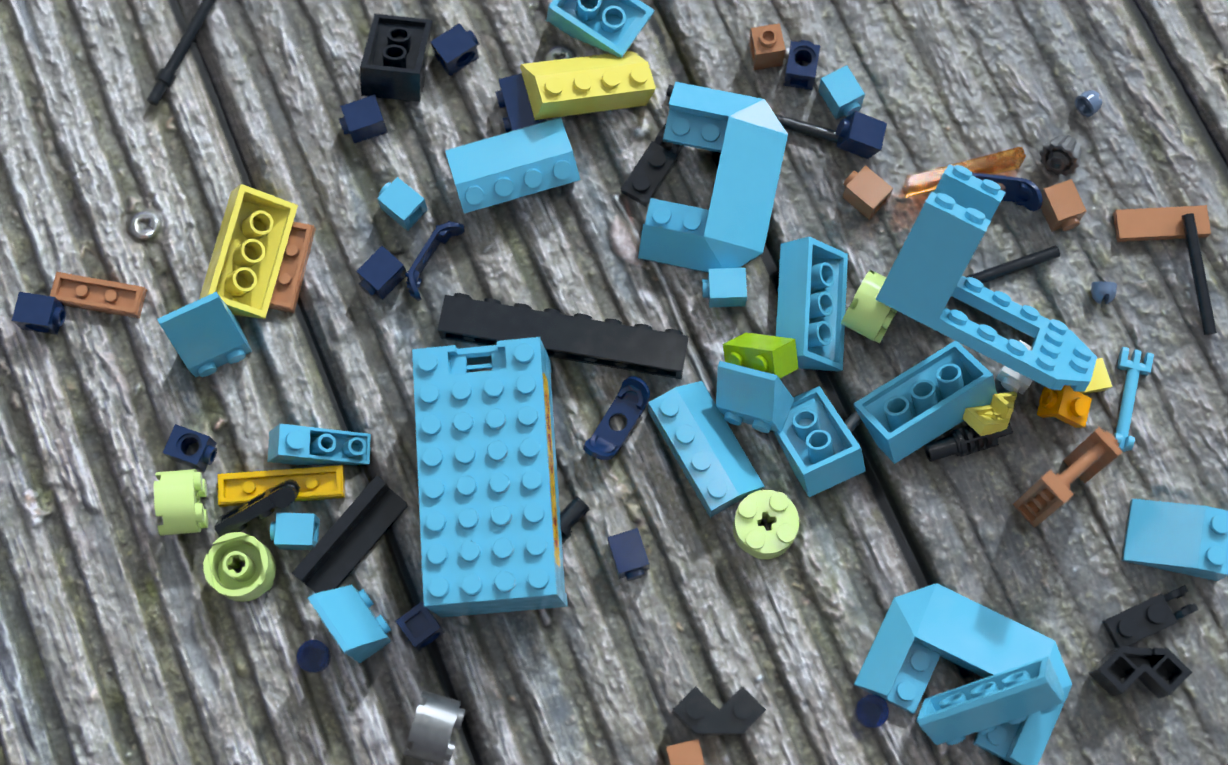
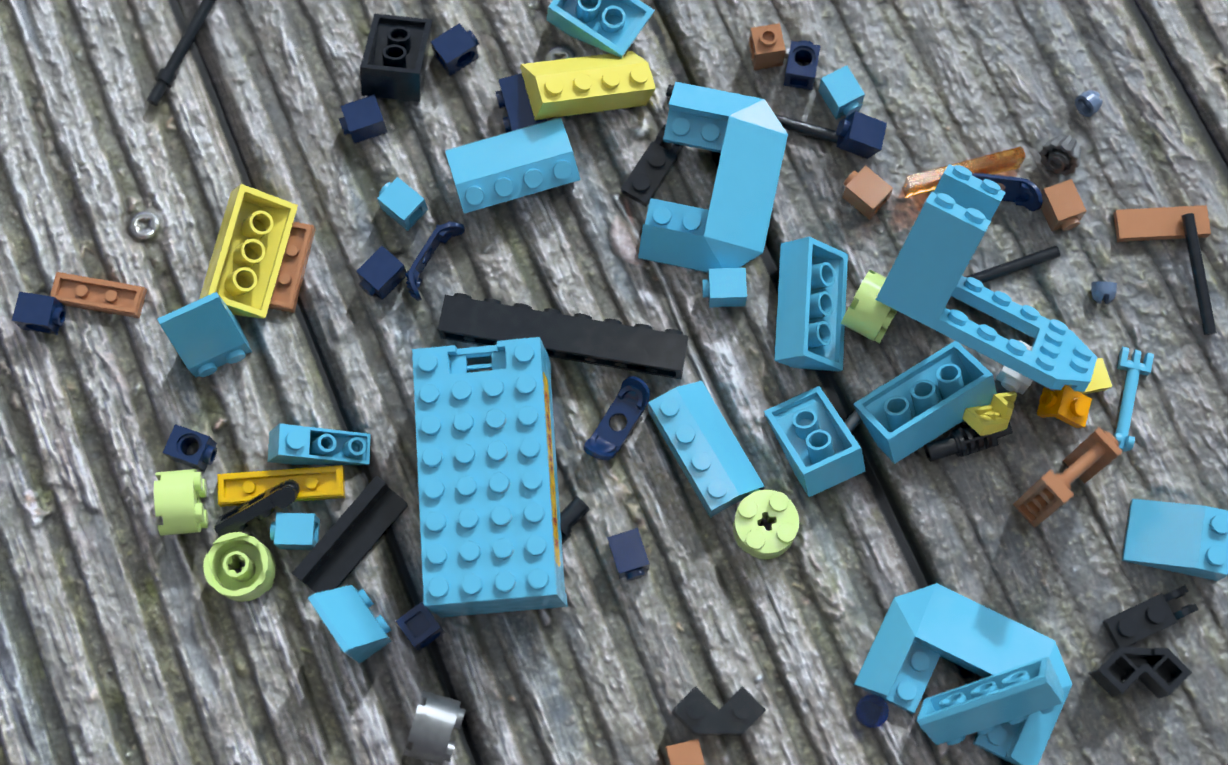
clear blue tile [297,640,331,673] -> none
medium azure slope [716,361,794,433] -> none
lime brick [723,332,799,378] -> none

